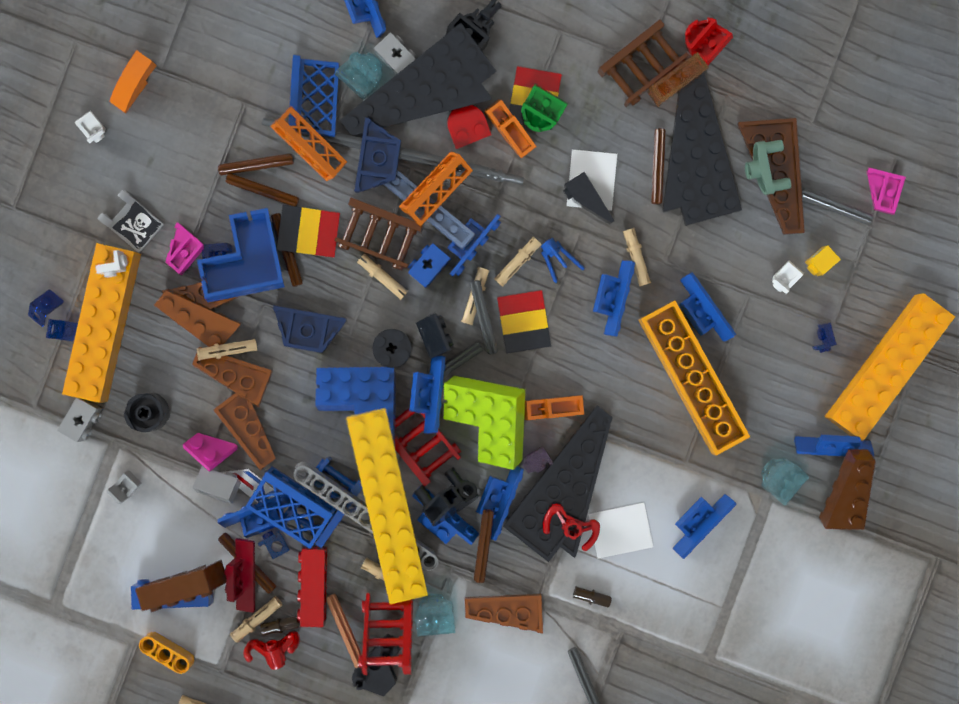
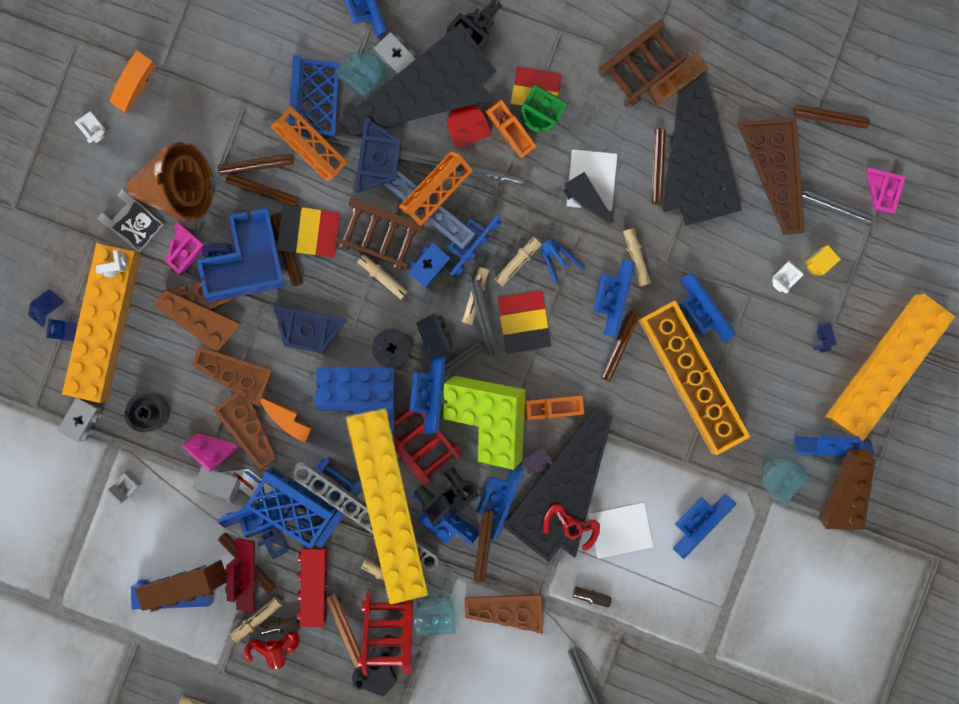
light orange beam [139,632,195,674] -> none
tan pin [197,339,257,361] -> none
red slope [685,18,733,66] -> none
sand green connector [745,140,791,195] -> none
none -> dark orange cone [127,141,214,221]
none -> orange slope [260,397,314,443]
none -> reddish brown axle [601,310,640,382]
none -> reddish brown axle [793,104,870,129]

